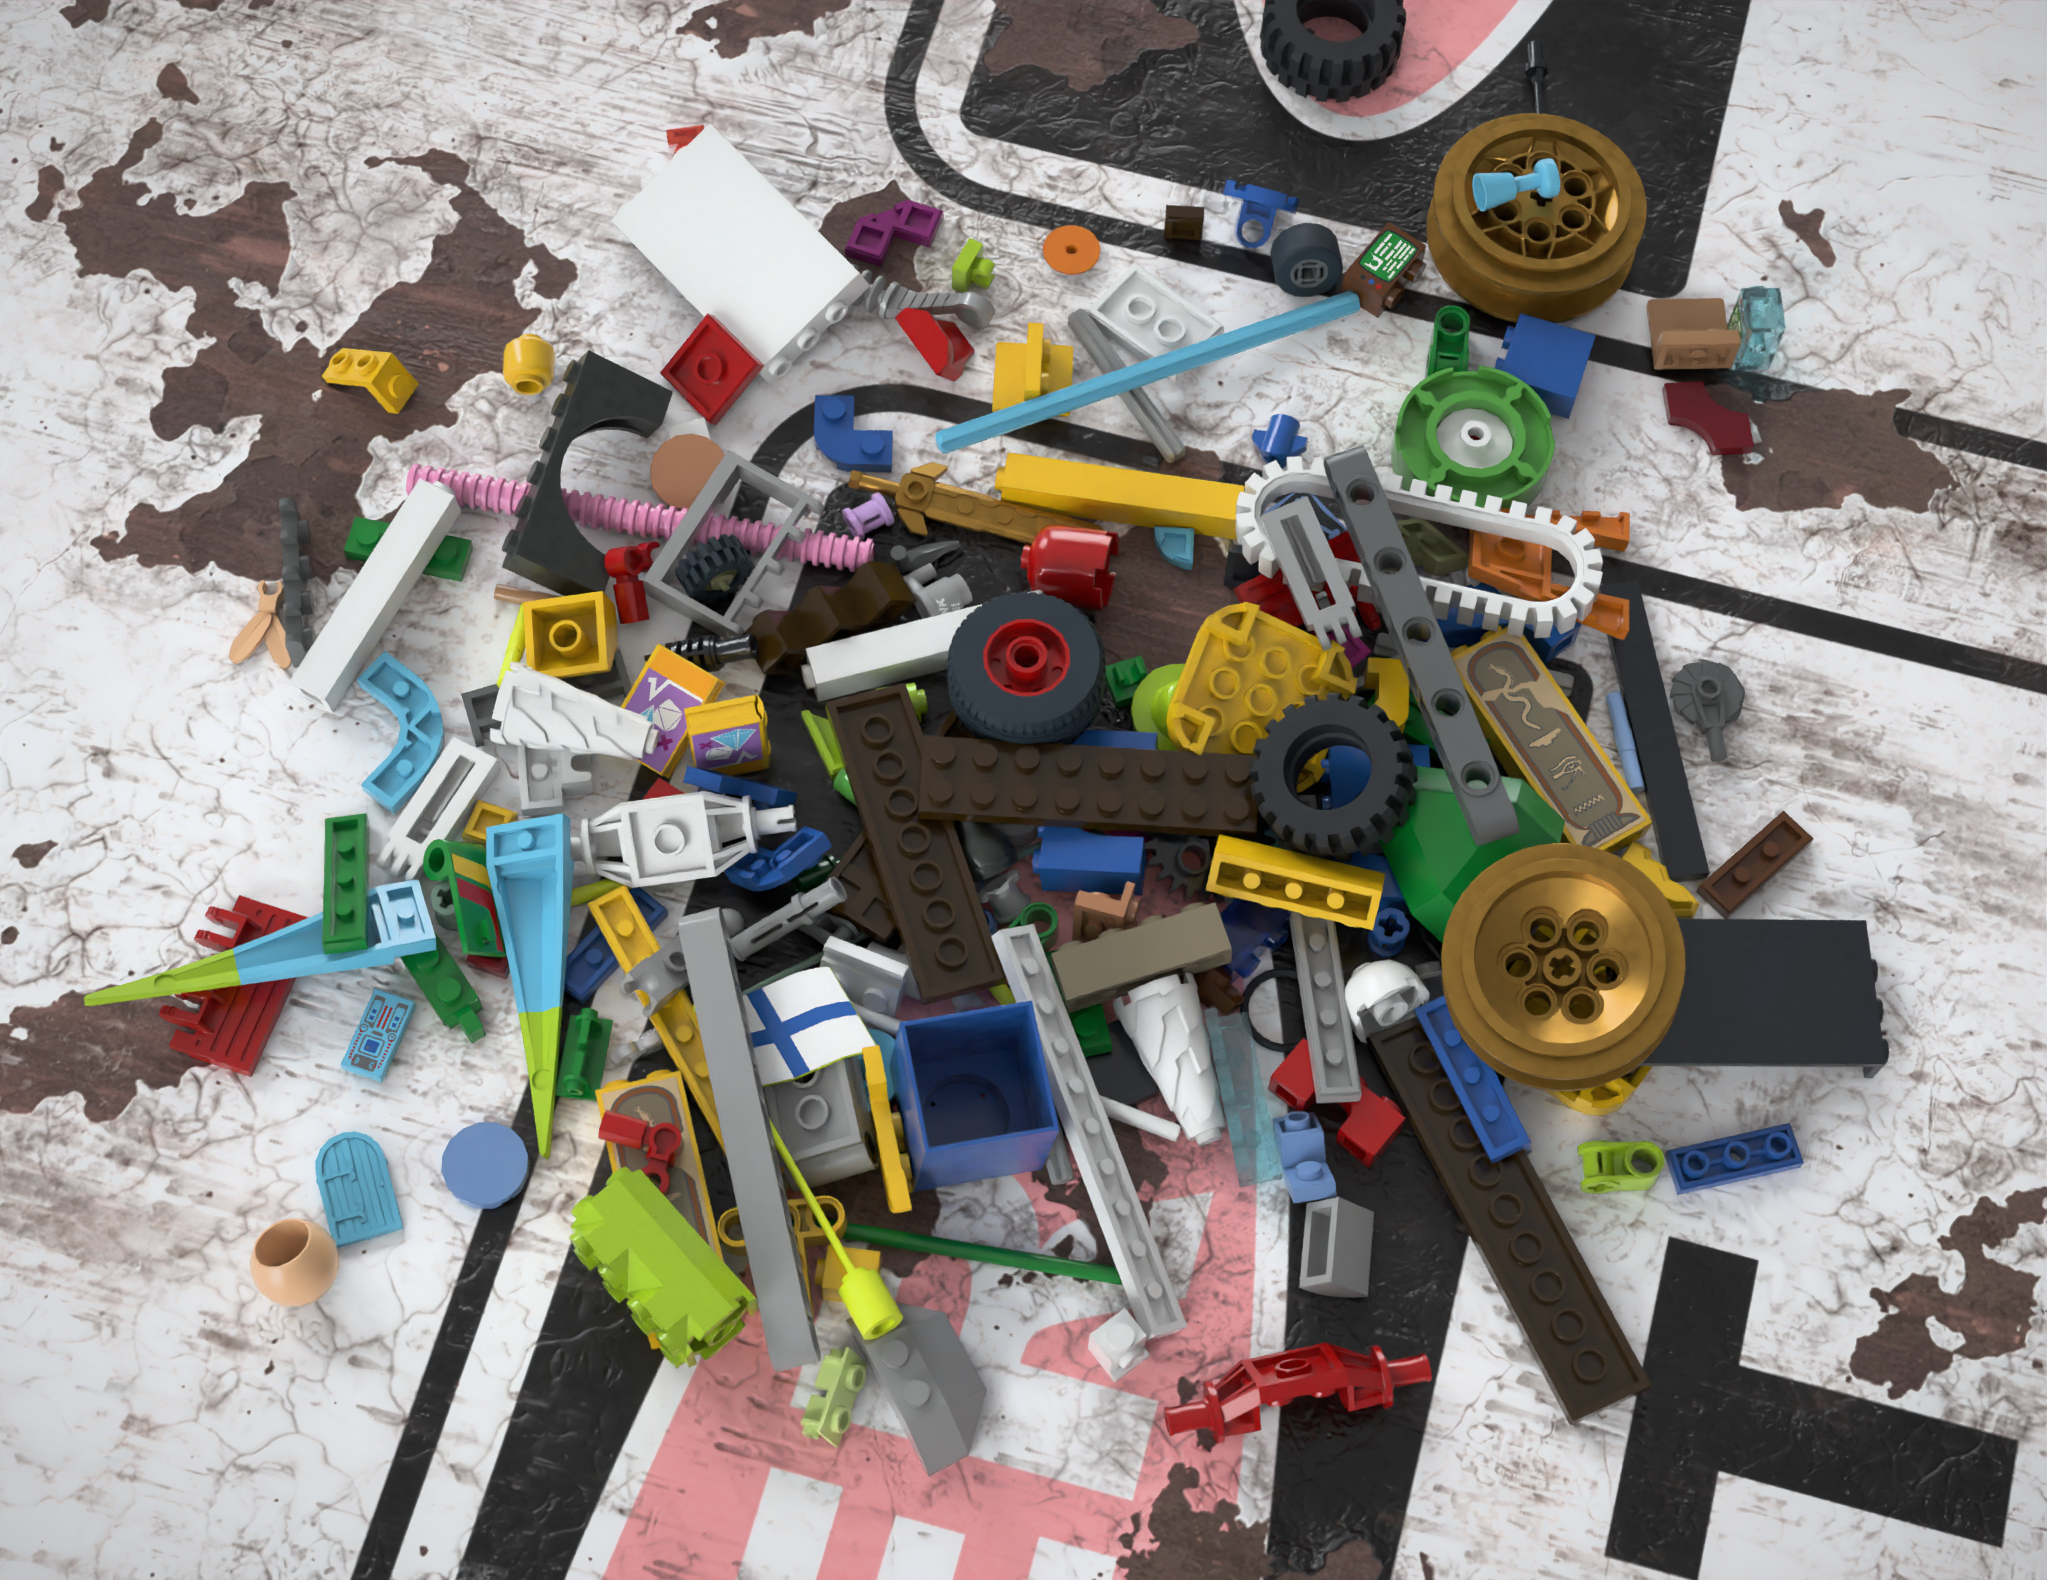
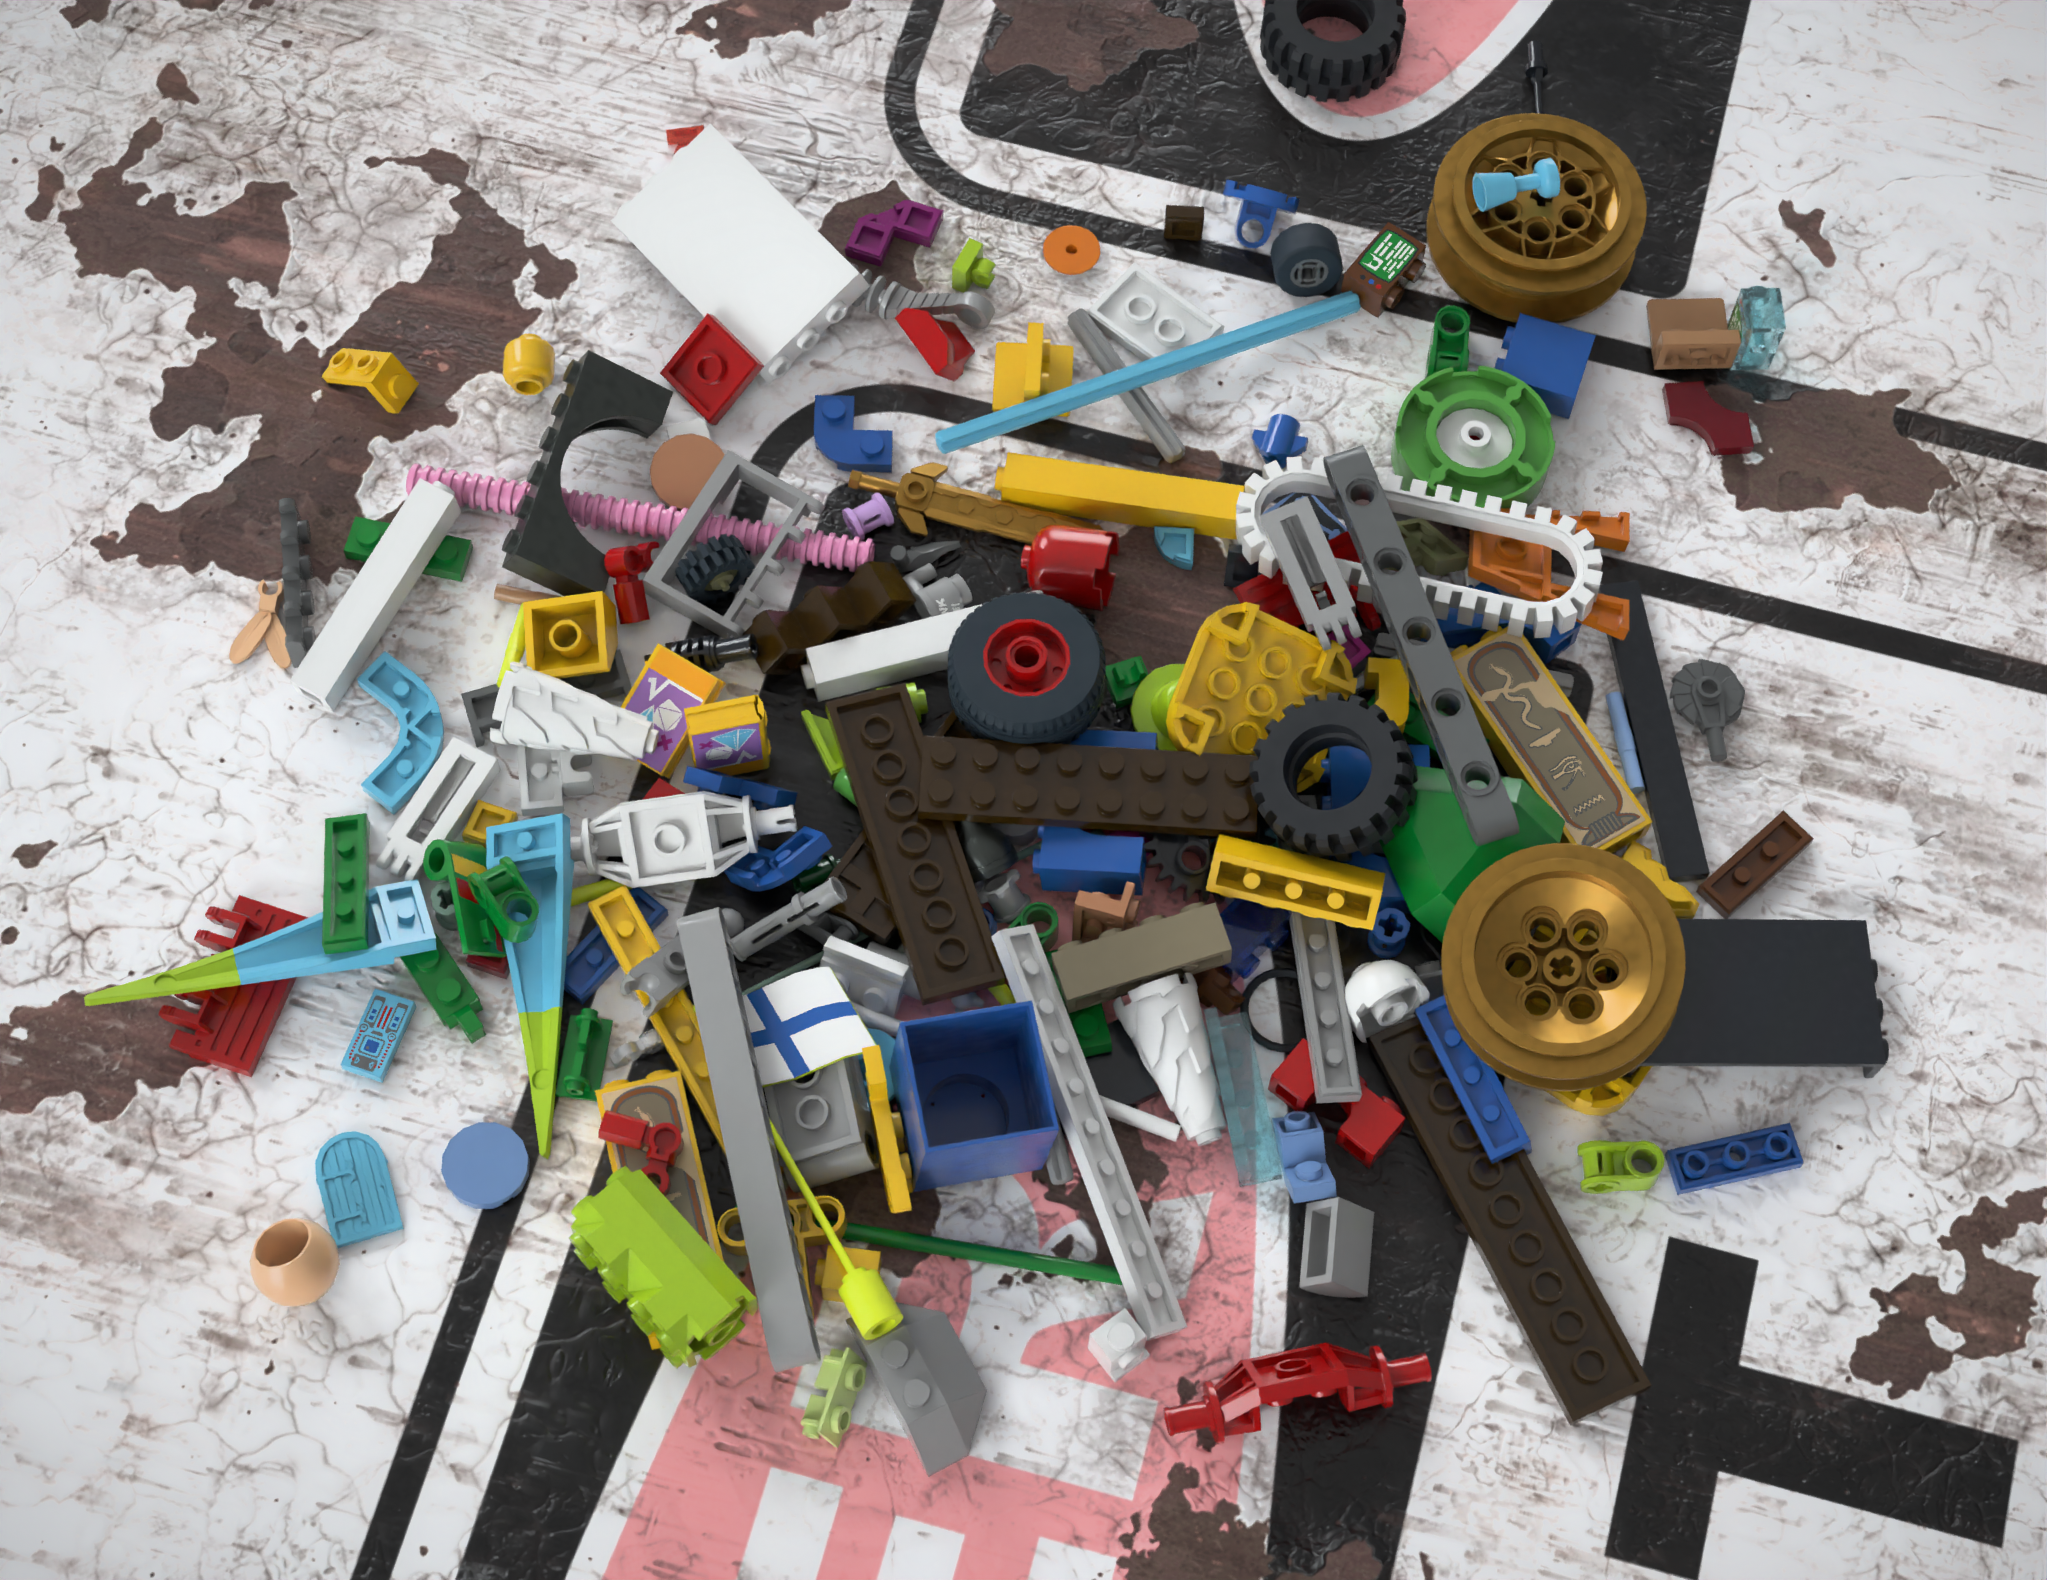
none -> green piece [467,856,539,943]

